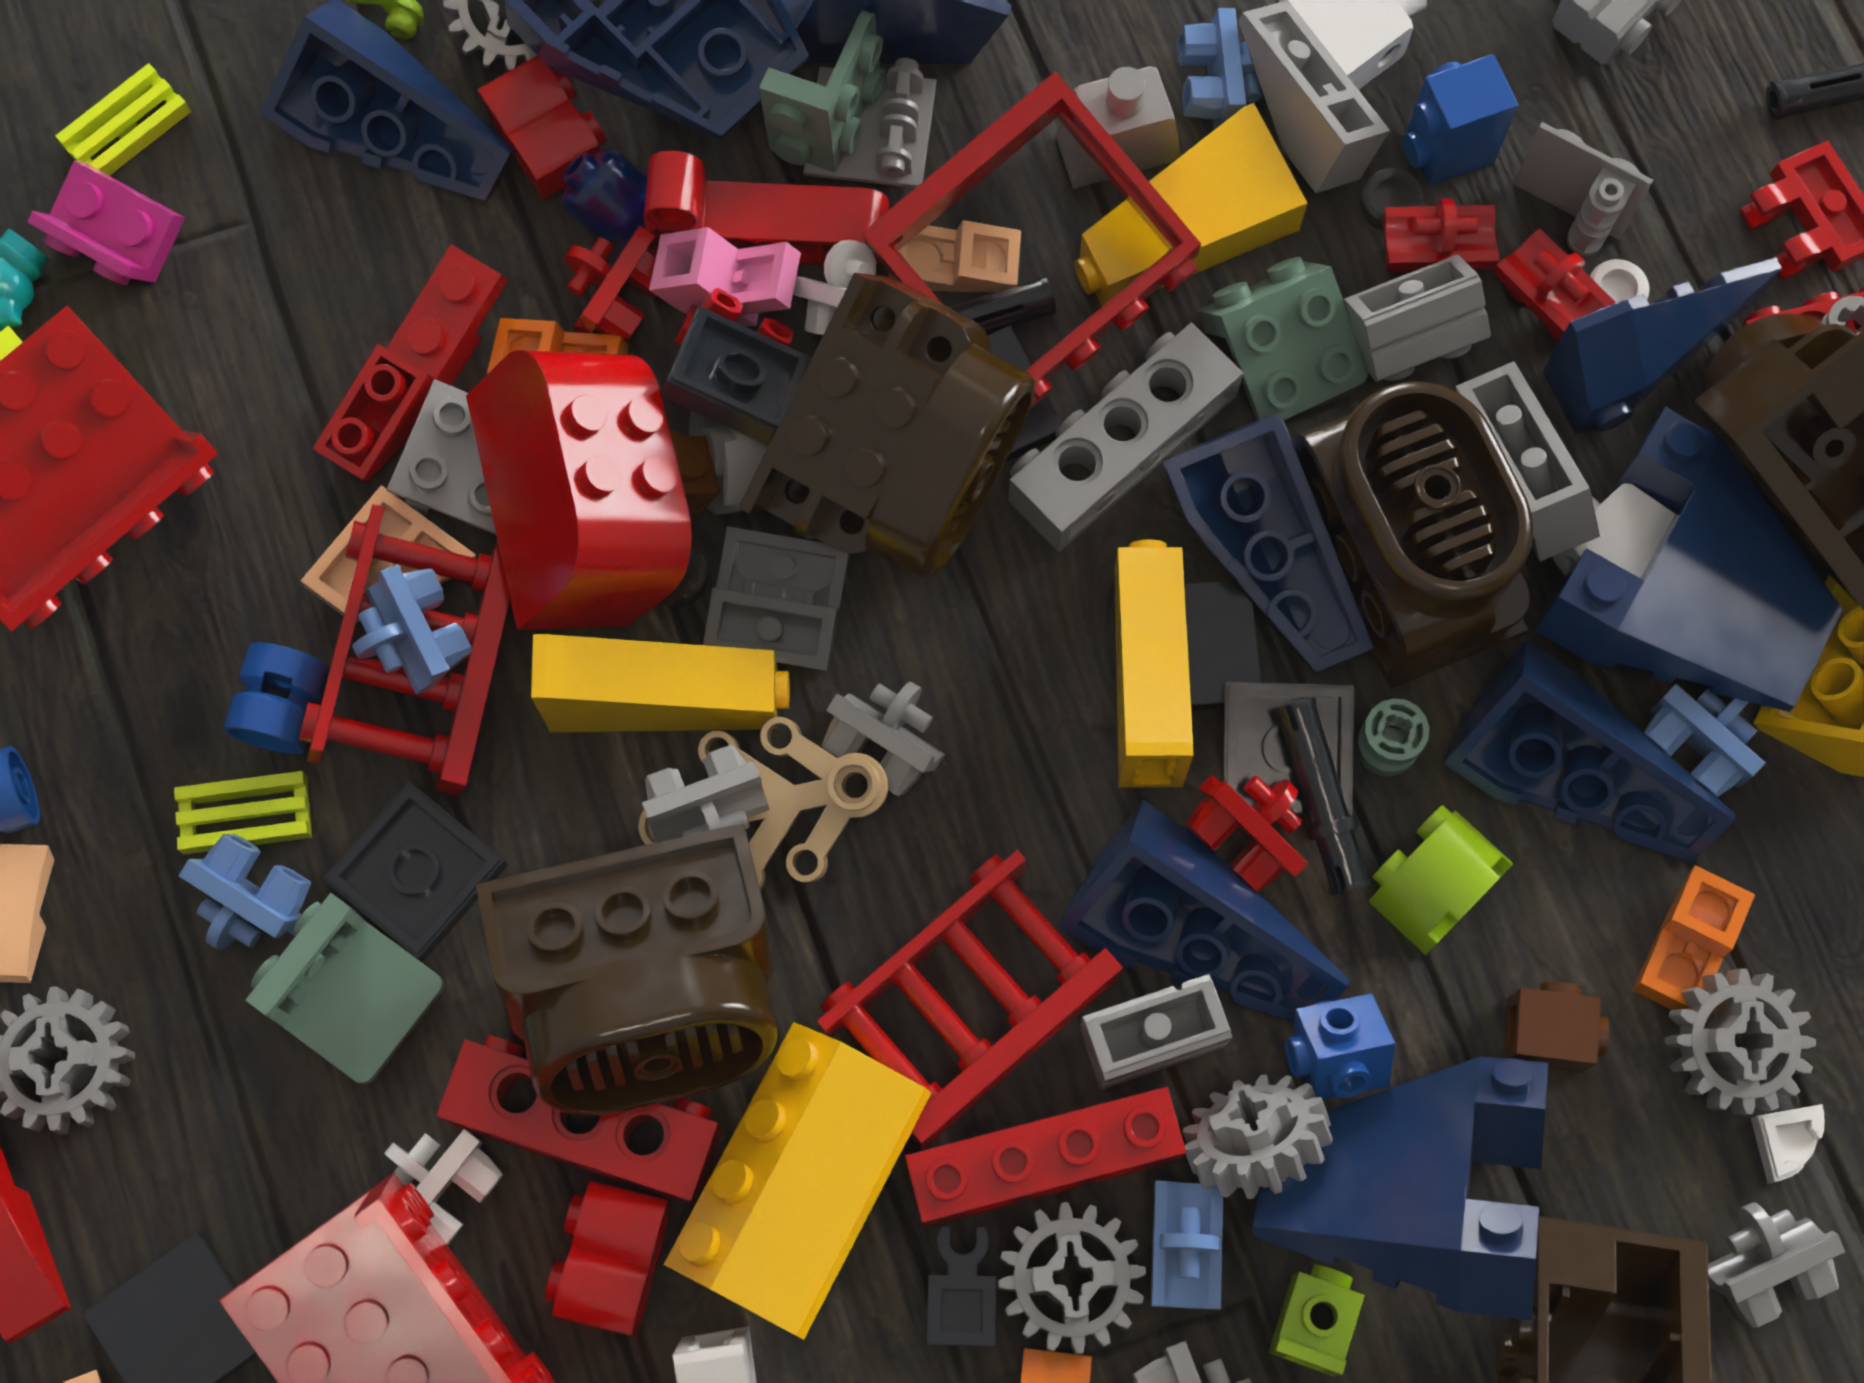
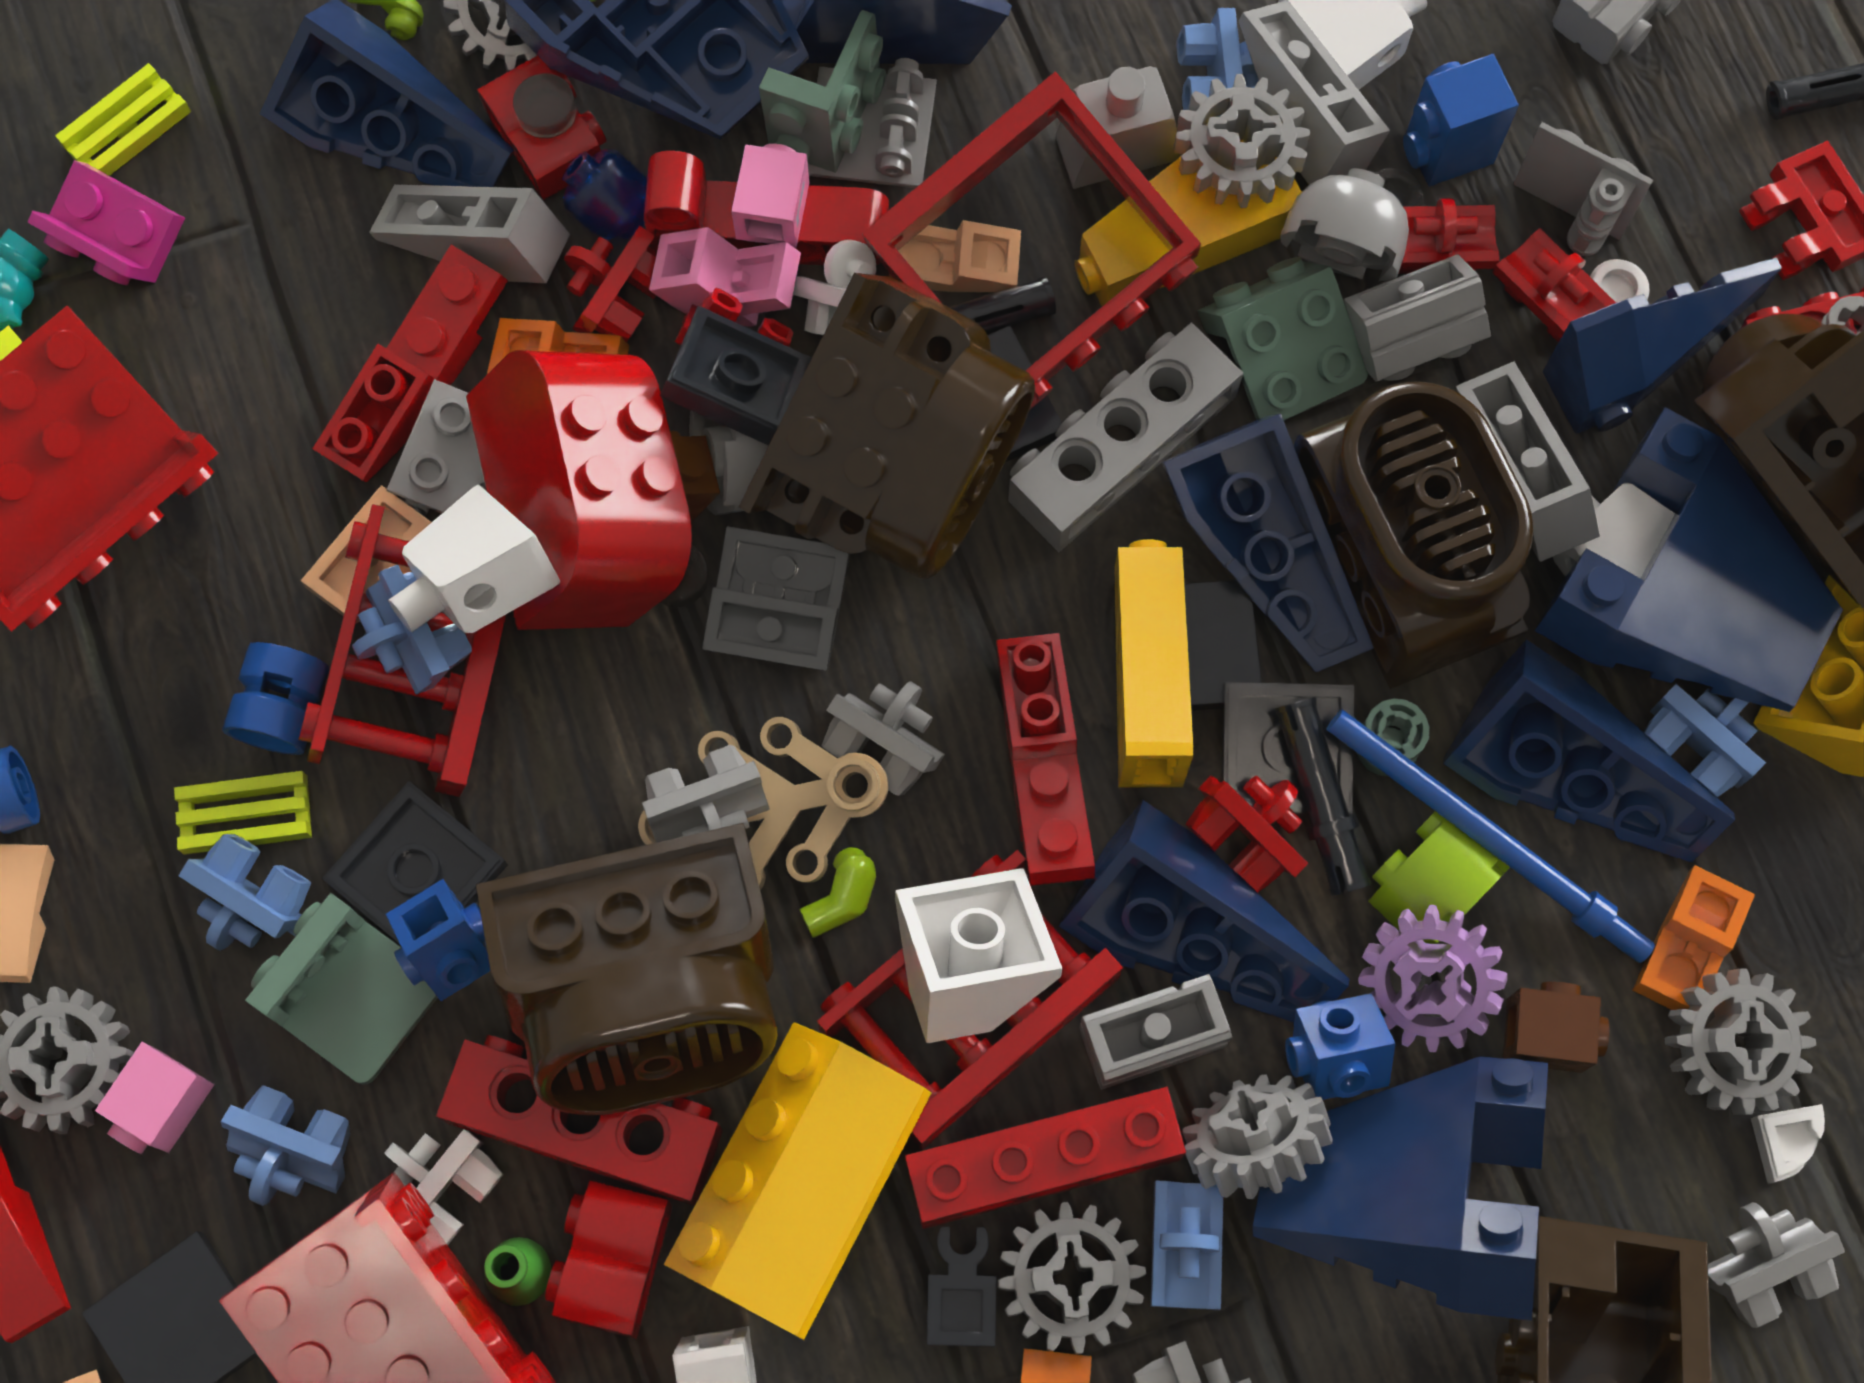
yellow slope [531,634,790,733] -> none
lime brick [1268,1264,1365,1377] -> none
none -> bright pink brick [95,1042,214,1154]
none -> medium blue hips [221,1085,350,1206]
none -> light grey slope [369,184,570,283]
none -> blue brick [385,879,491,1001]
none -> white torso [388,484,561,633]
none -> bright green cone [484,1237,551,1306]
none -> clear smoke tile [513,73,577,138]
none -> bright pink brick [731,144,810,248]
none -> lime arm [799,847,876,938]
none -> white slope [895,868,1062,1043]
none -> red slope [996,633,1095,886]
none -> light grey gear [1174,74,1310,208]
none -> light grey cylinder [1280,168,1409,281]
none -> blue bar [1327,709,1655,963]
none -> lavender gear [1358,905,1507,1052]

